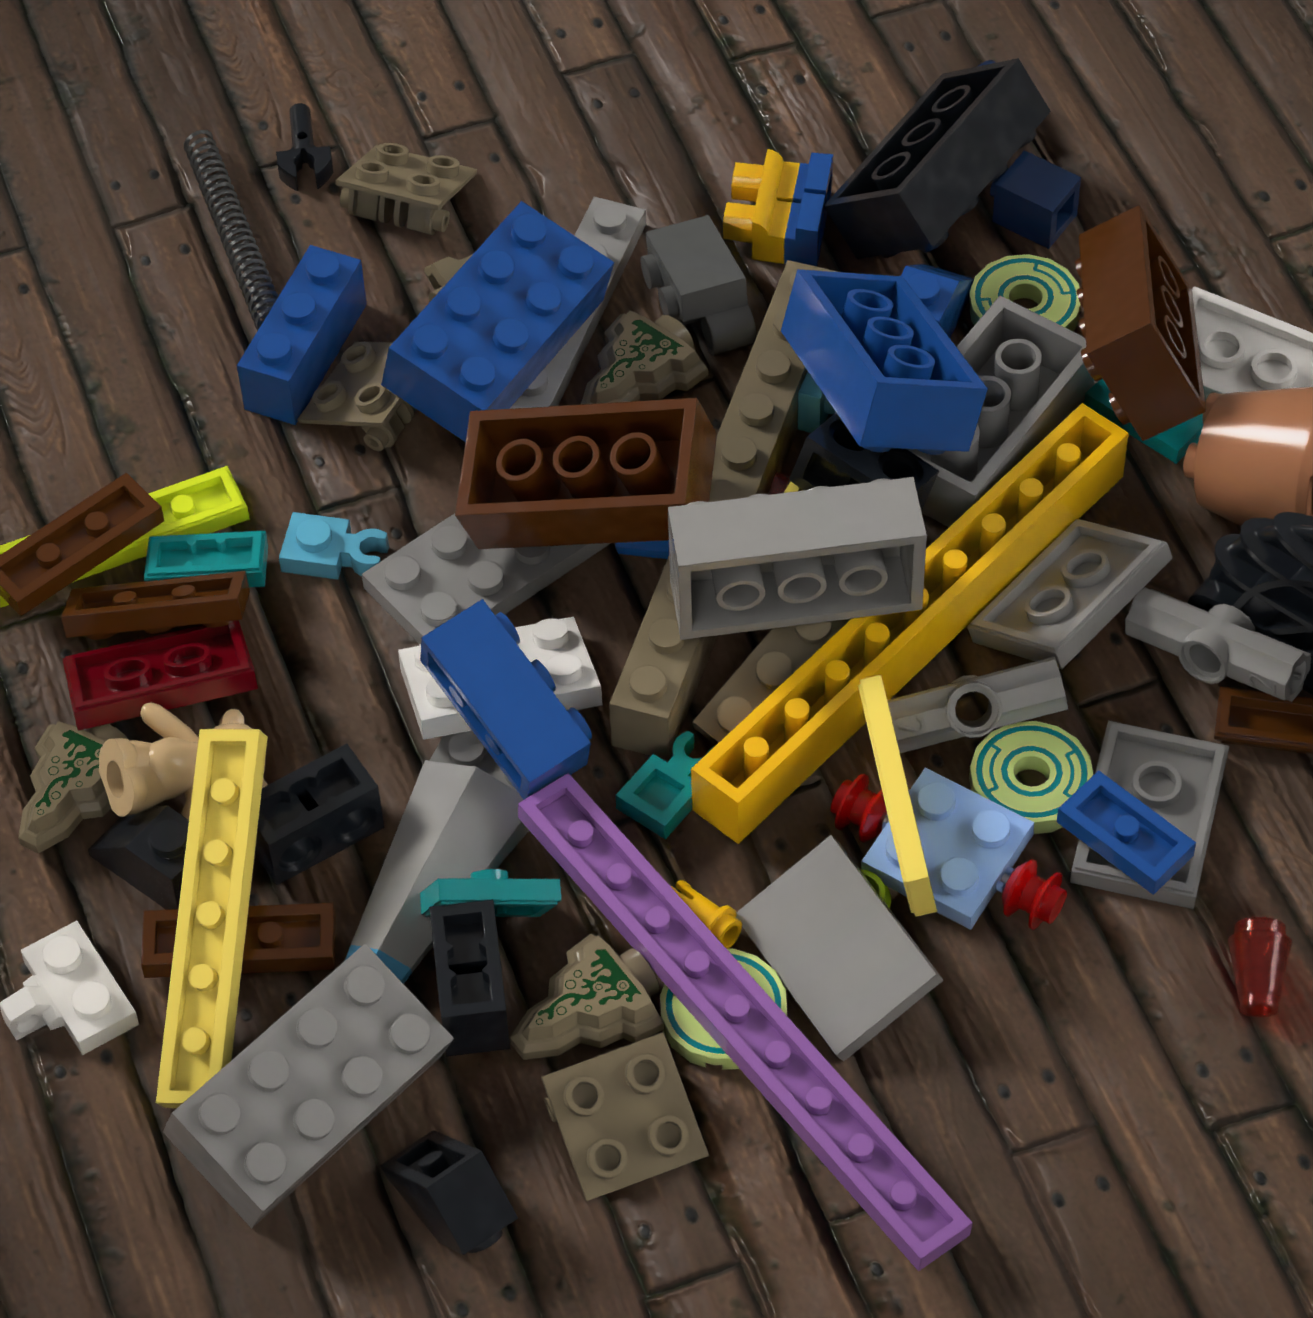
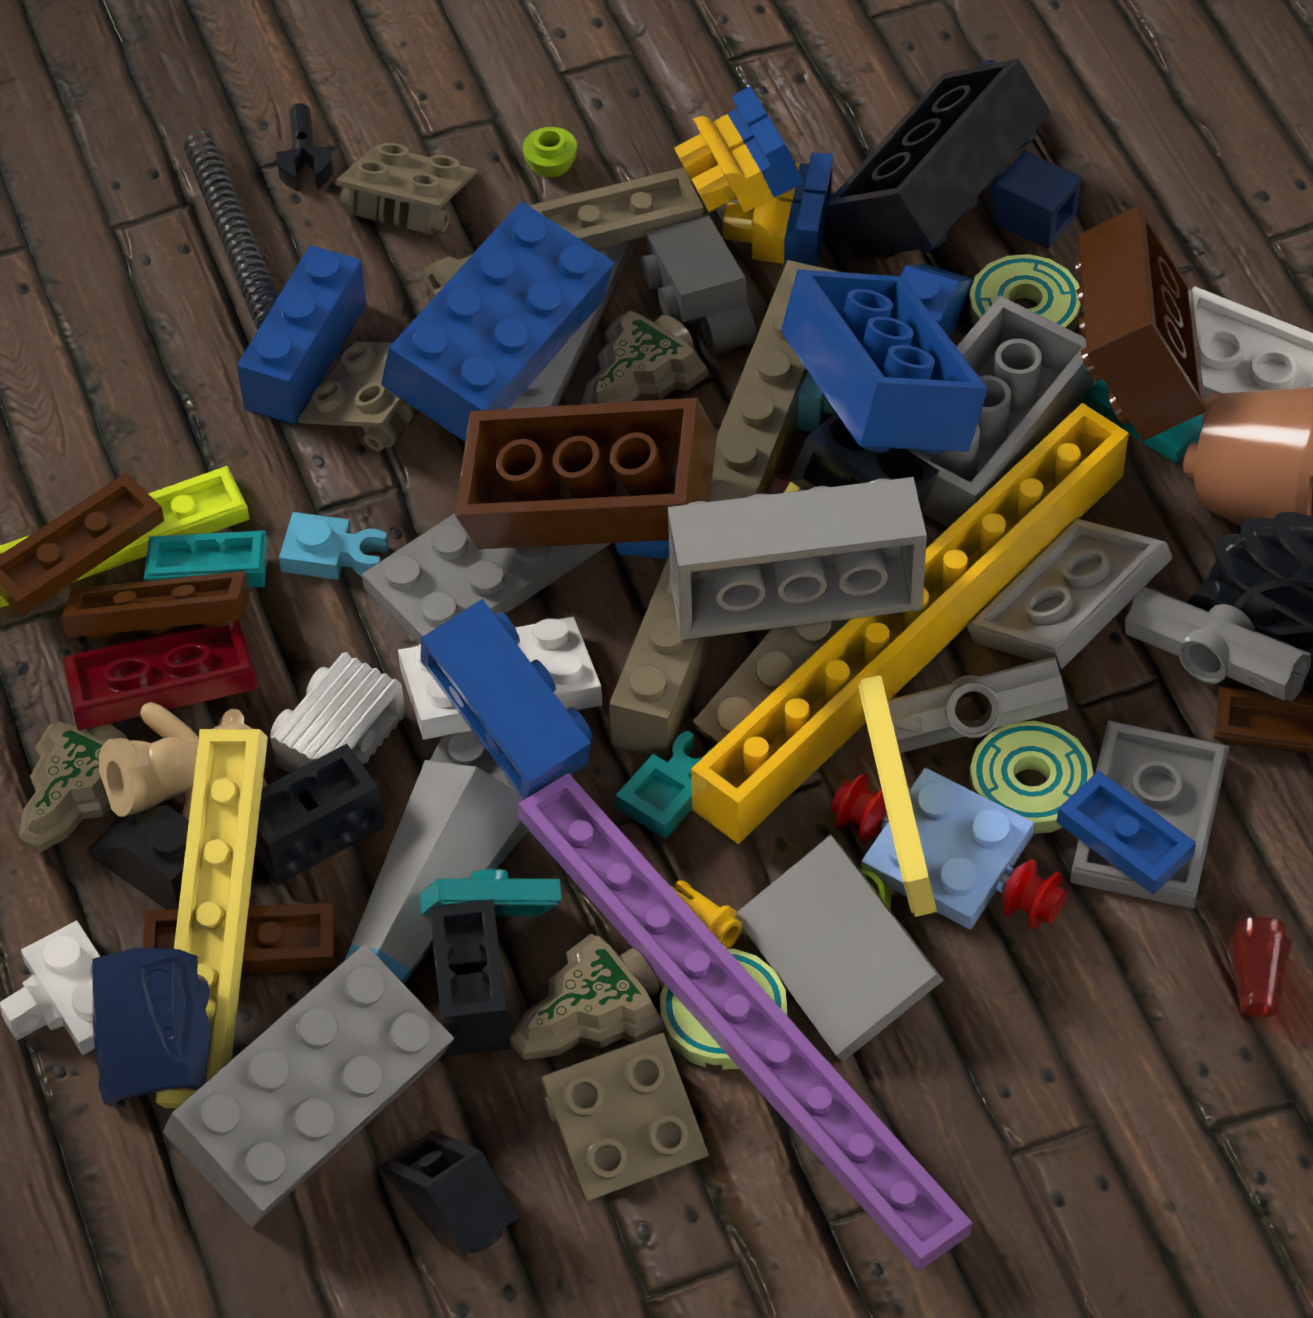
none -> dark blue slope [90,948,211,1108]
none -> white brick [270,652,406,773]
none -> lime plate [523,127,577,177]
none -> dark tan plate [529,167,704,249]
none -> yellow hips [674,86,804,213]

